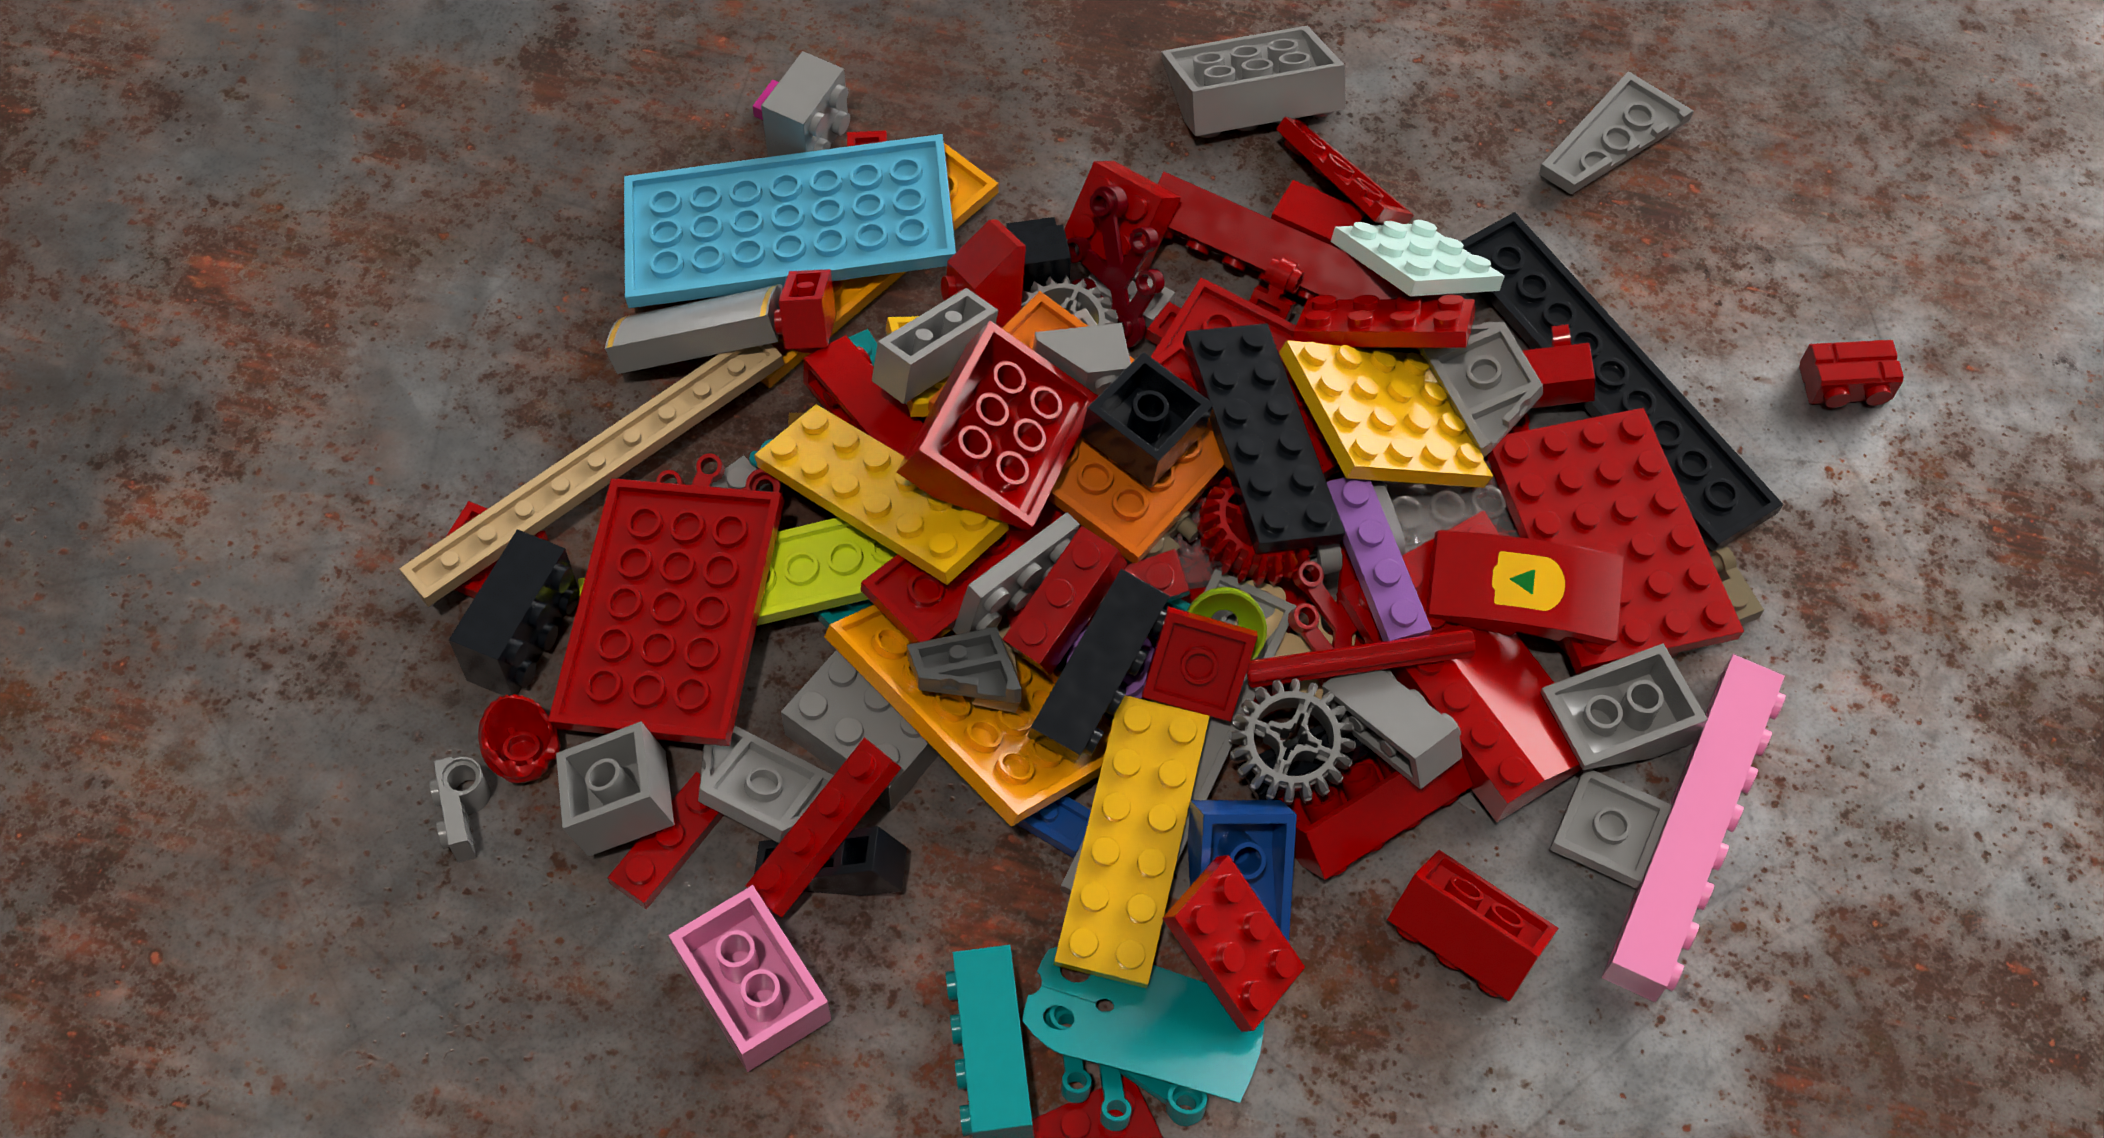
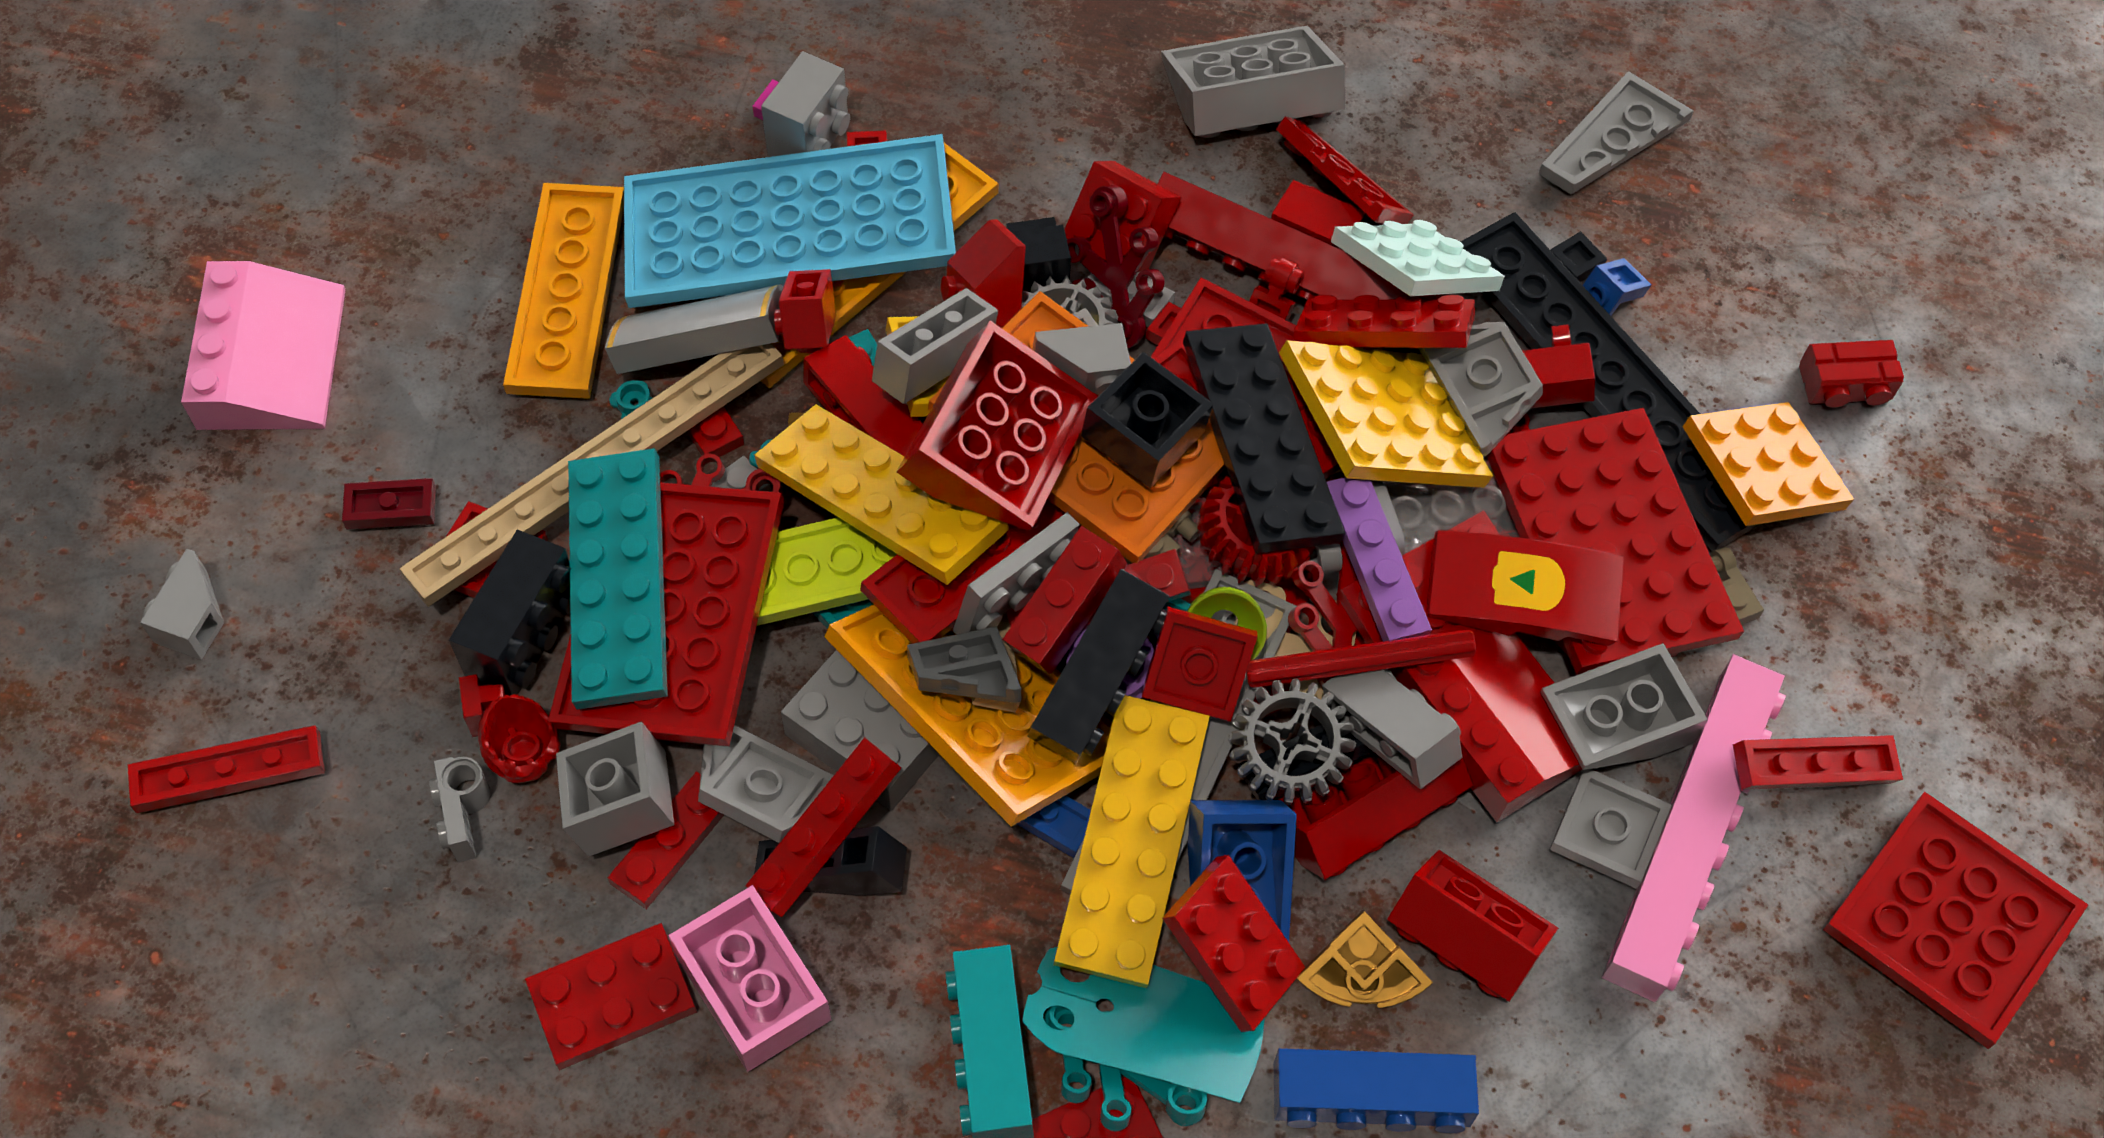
none -> red plate [127,725,325,813]
none -> light grey slope [140,549,224,660]
none -> bright pink slope [181,261,346,430]
none -> dark red plate [342,478,436,530]
none -> red tile [459,674,505,737]
none -> light orange plate [503,183,624,399]
none -> red plate [525,922,697,1070]
none -> teal plate [568,448,668,710]
none -> teal plate [609,380,654,419]
none -> red plate [687,406,744,457]
none -> blue brick [1273,1048,1479,1133]
none -> pearl gold brick [1297,911,1433,1008]
none -> black plate [1550,231,1607,282]
none -> blue bracket [1583,258,1652,316]
none -> light orange plate [1682,402,1854,526]
none -> red plate [1732,735,1903,790]
none -> red plate [1823,791,2088,1049]

